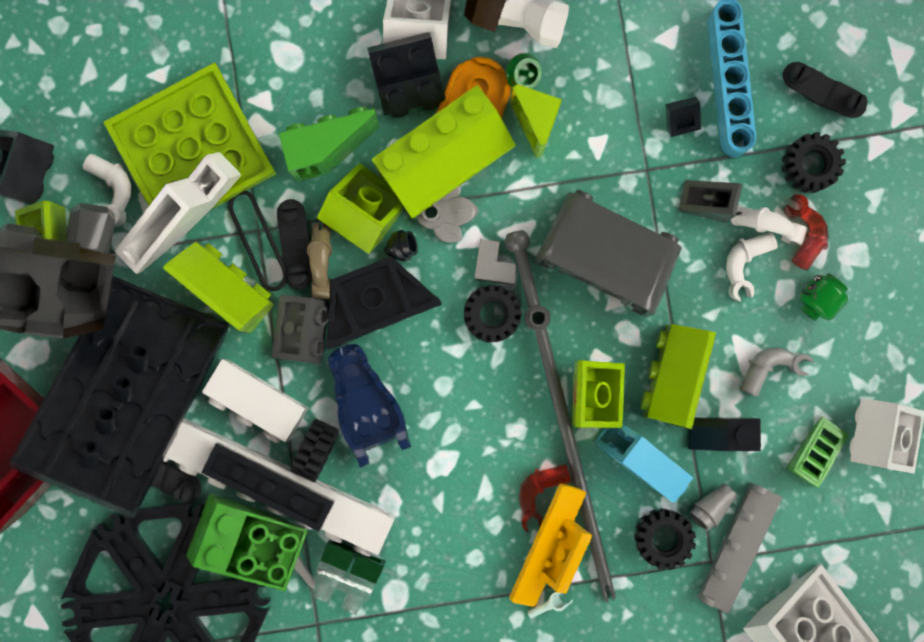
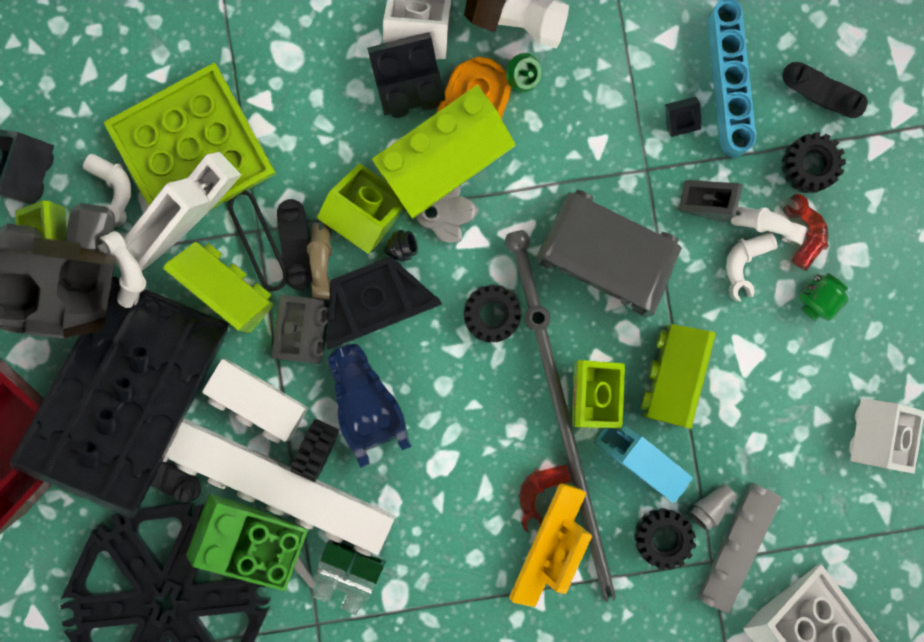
black plate [201,442,335,532] -> none
bright green slope [279,107,380,182] -> none
light grey piece [474,239,517,285] -> none
lime slope [510,84,562,158] -> none
light aqua hand [527,591,573,618] -> none
black slope [688,417,761,451] -> none
light grey piece [740,347,814,397] -> none
bright green slope [786,416,849,488] -> none
none -> white piece [97,231,146,308]

